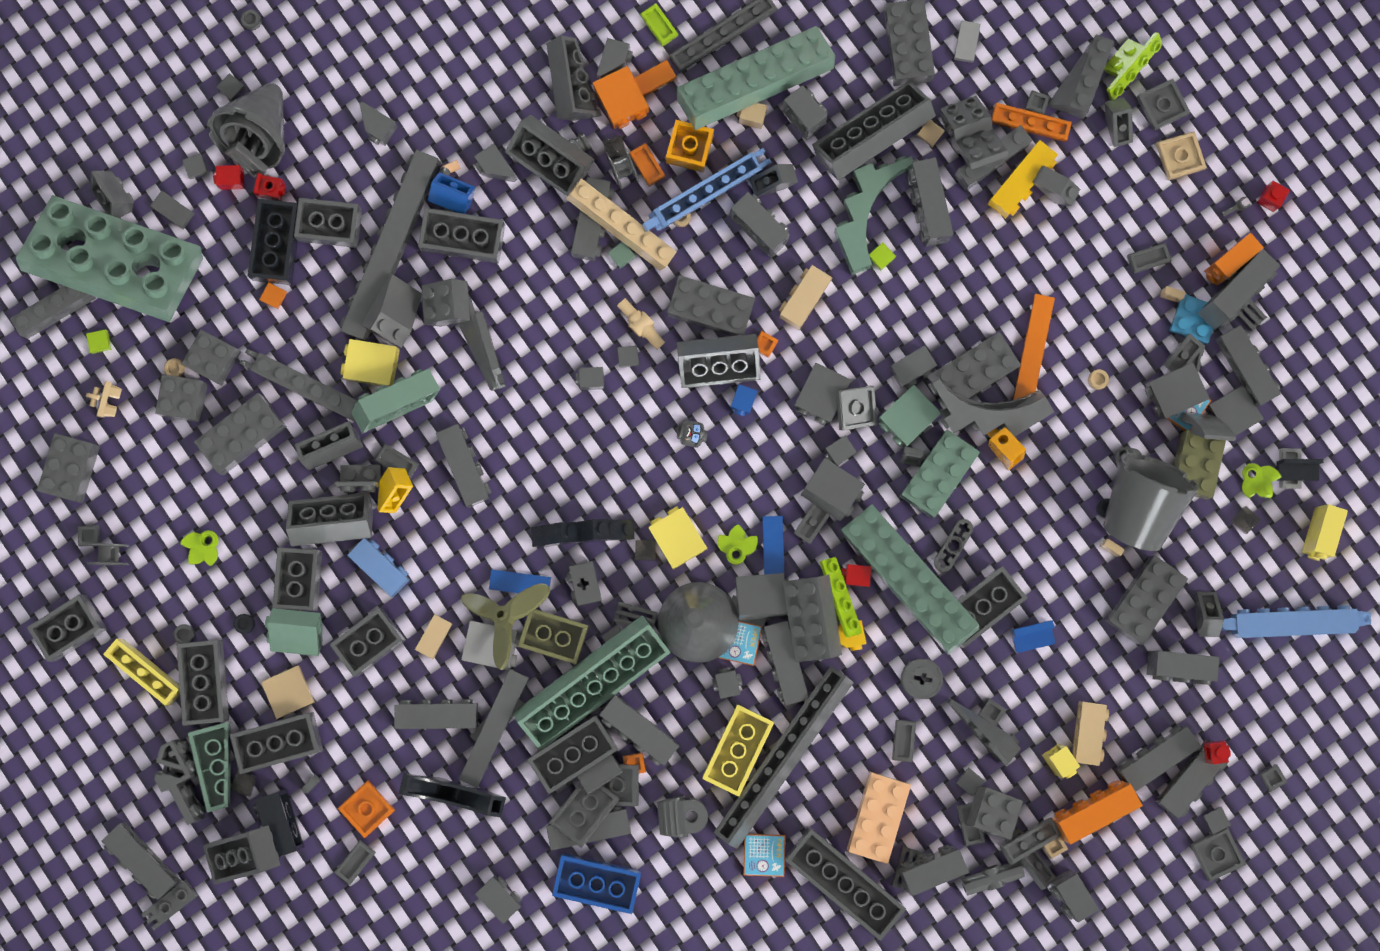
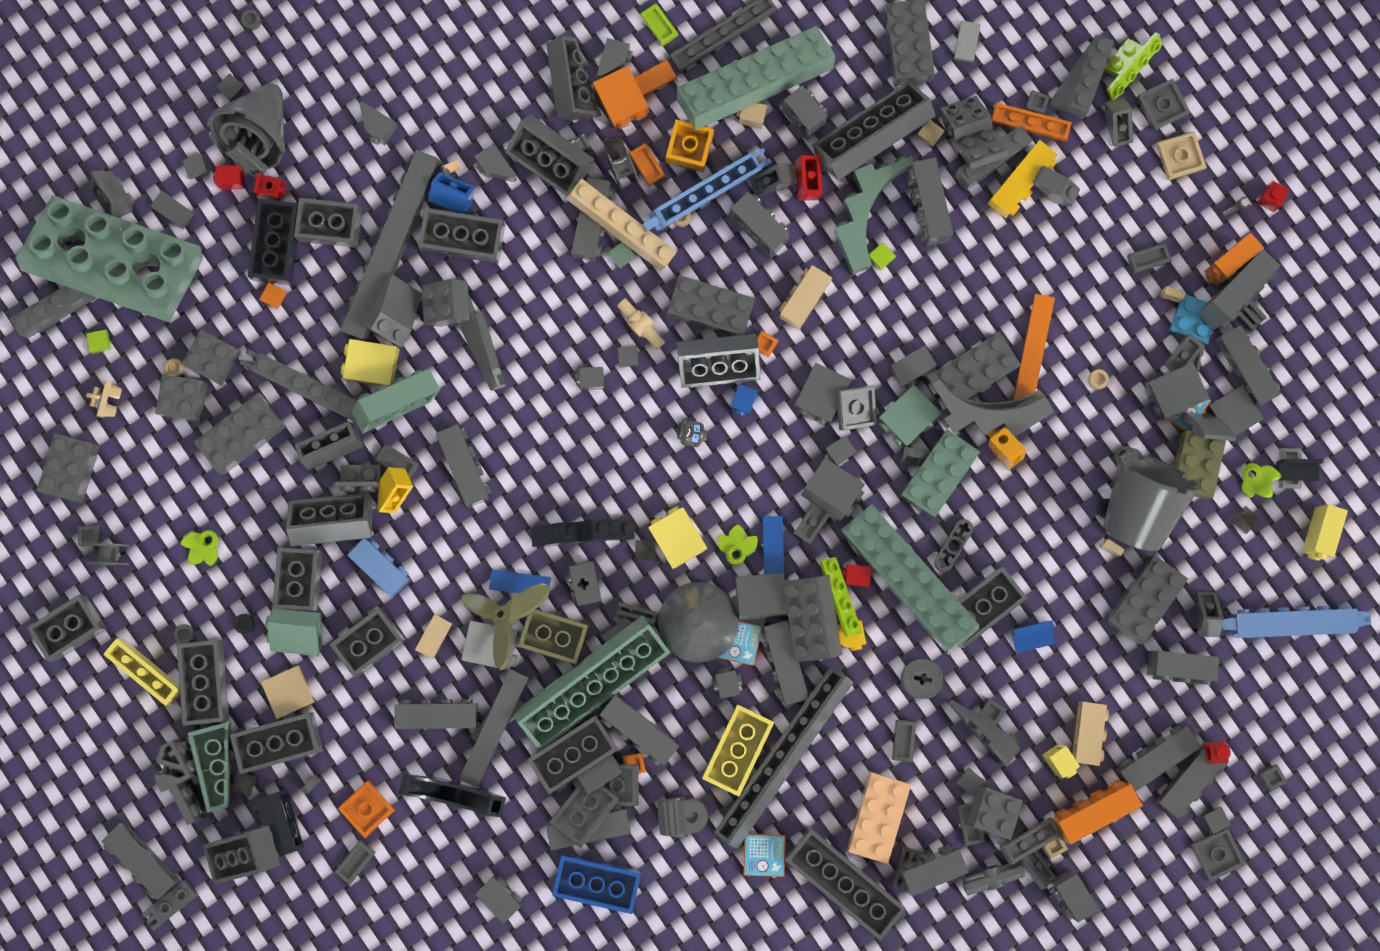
none -> red brick [795,155,823,201]

